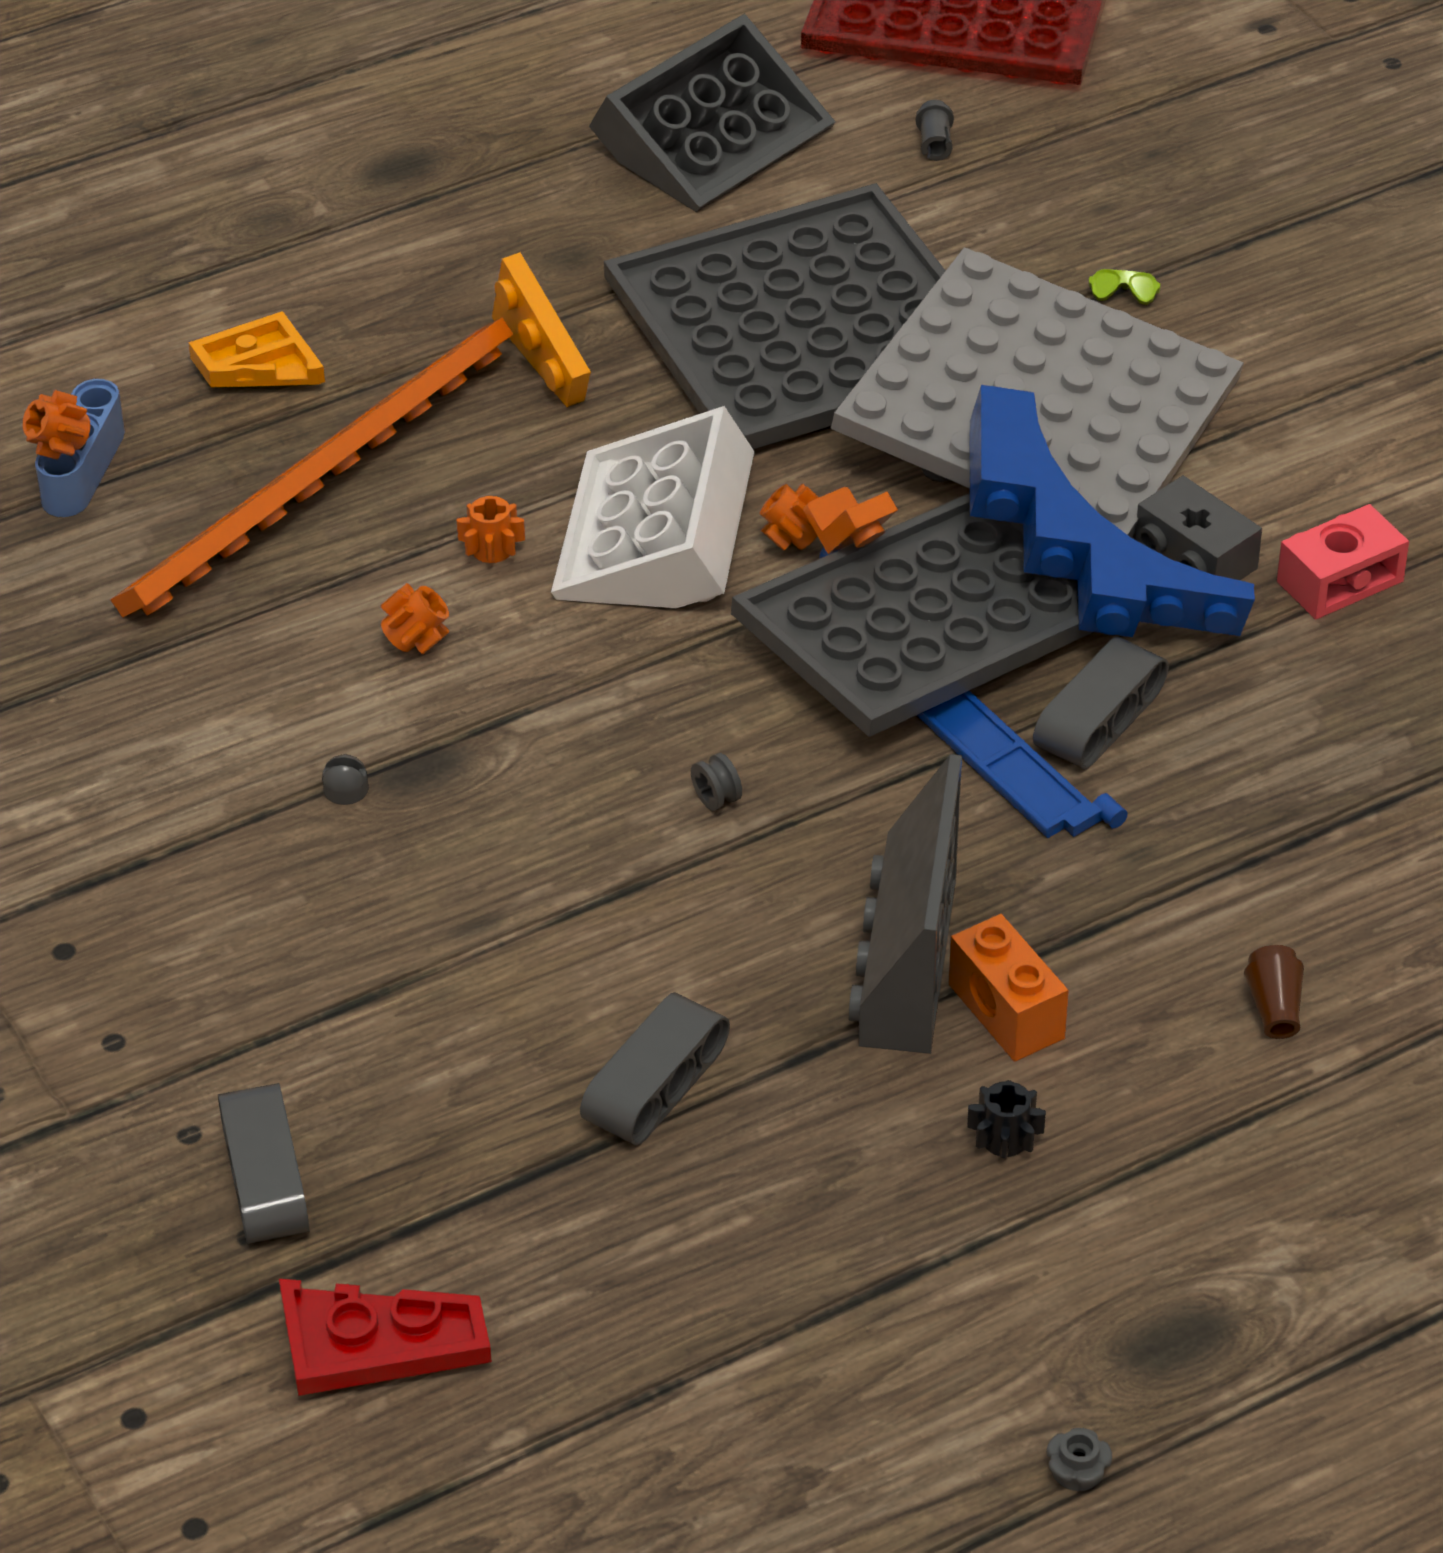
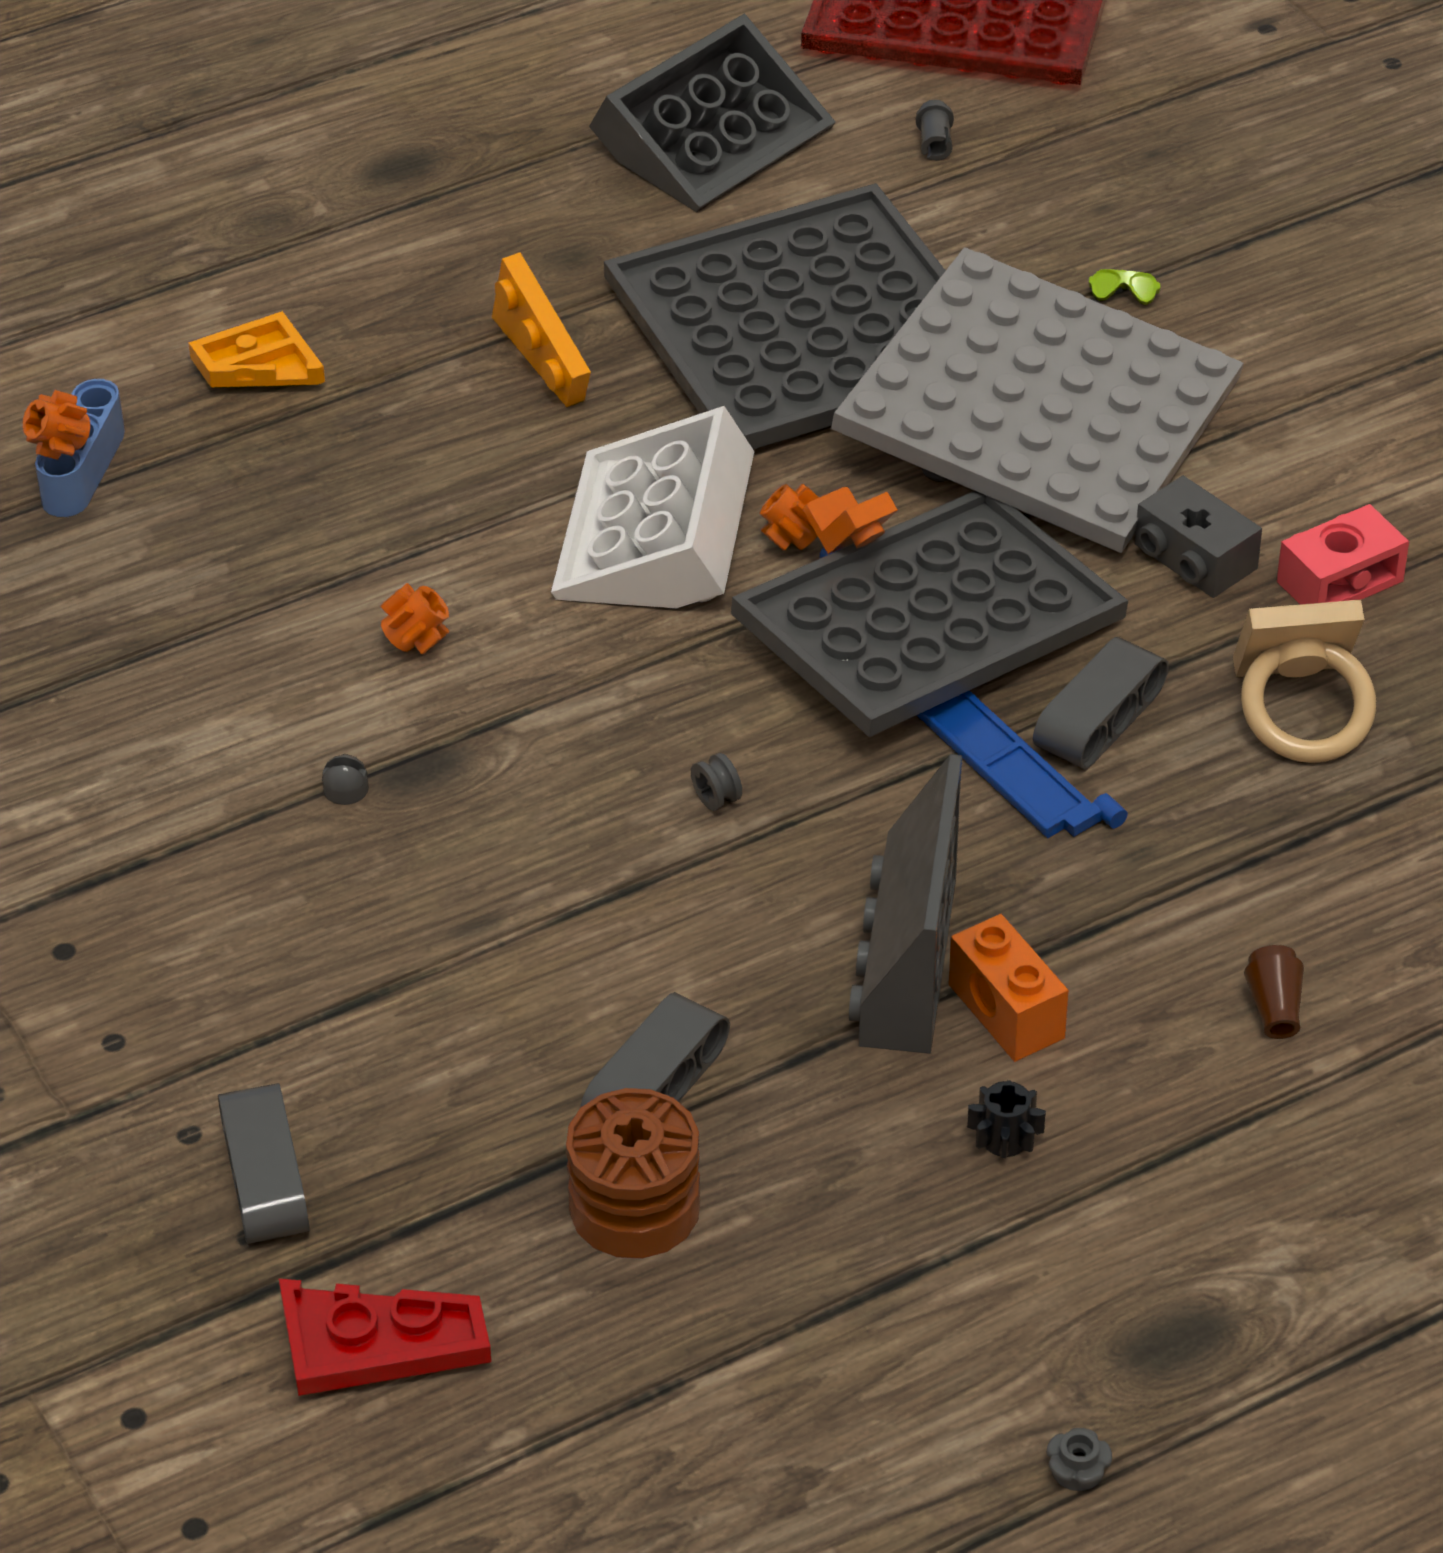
orange plate [110,317,513,618] -> none
orange gear [457,496,525,563] -> none
blue arch [970,385,1255,637] -> none
none -> dark orange wheel [566,1088,700,1259]
none -> tan tile [1233,600,1376,763]

